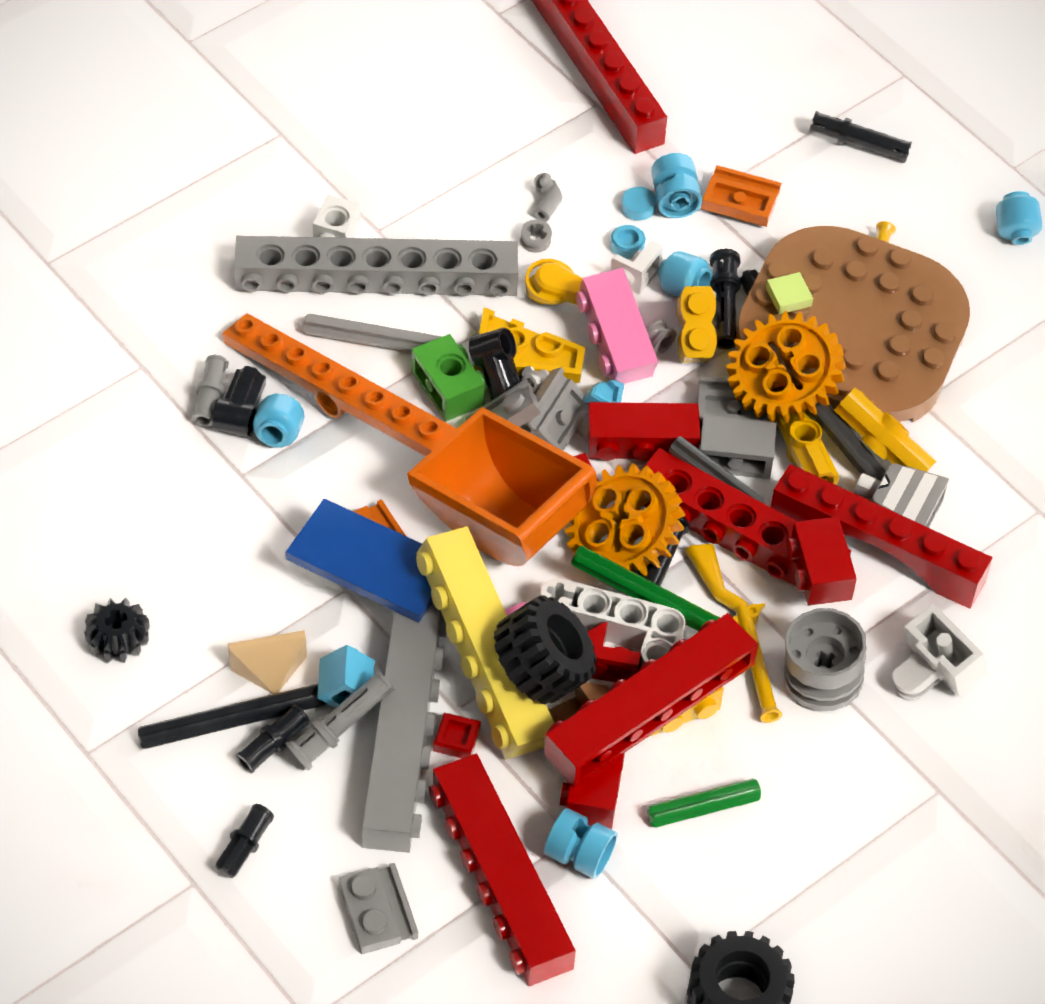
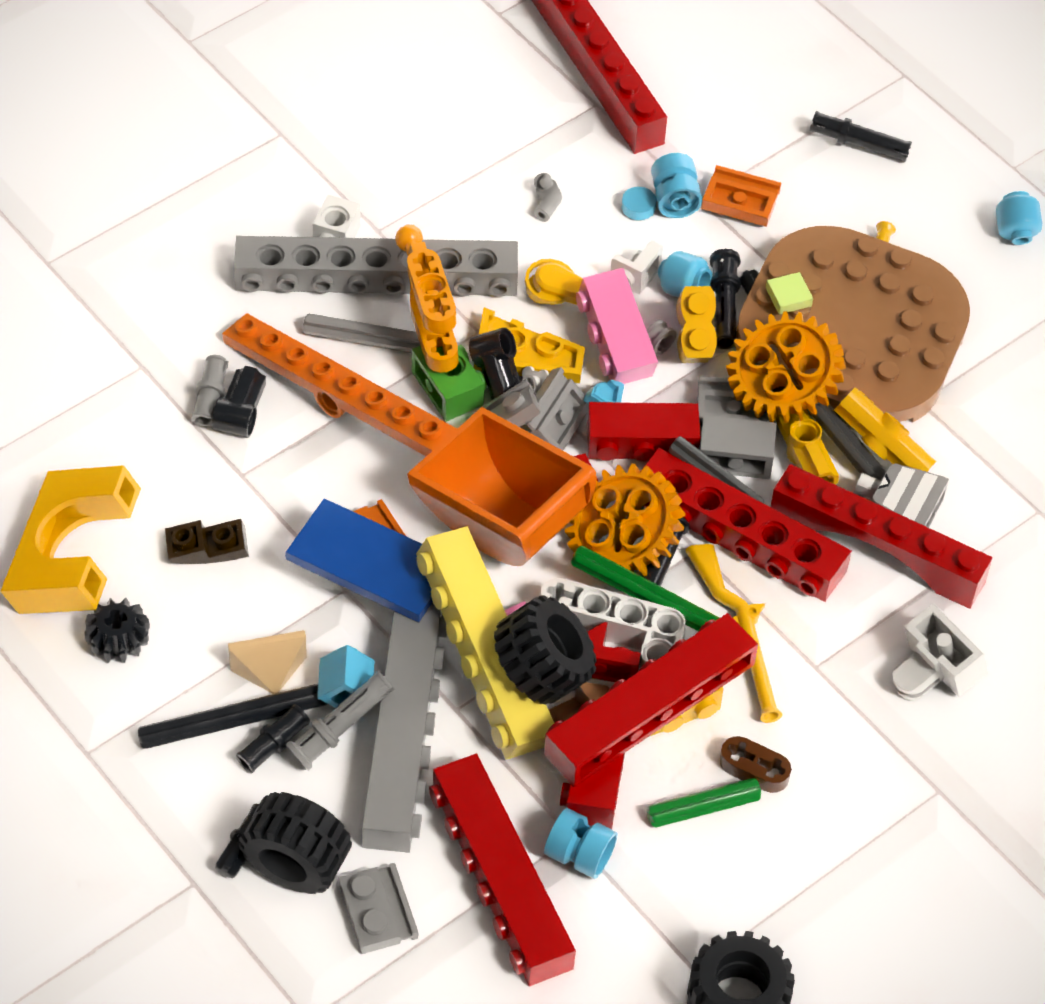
medium azure head [252,393,305,448] -> none
red tile [433,712,481,758] -> none
light grey bush [520,219,552,253] -> none
medium azure tile [610,225,646,259] -> none
light grey wheel [784,608,867,711] -> none
red brick [786,516,857,606] -> none
none -> yellow arch [0,465,141,614]
none -> dark brown slope [165,518,249,564]
none -> black tyre [239,792,352,894]
none -> light orange piece [395,224,459,373]
none -> reddish brown beam [719,736,792,793]

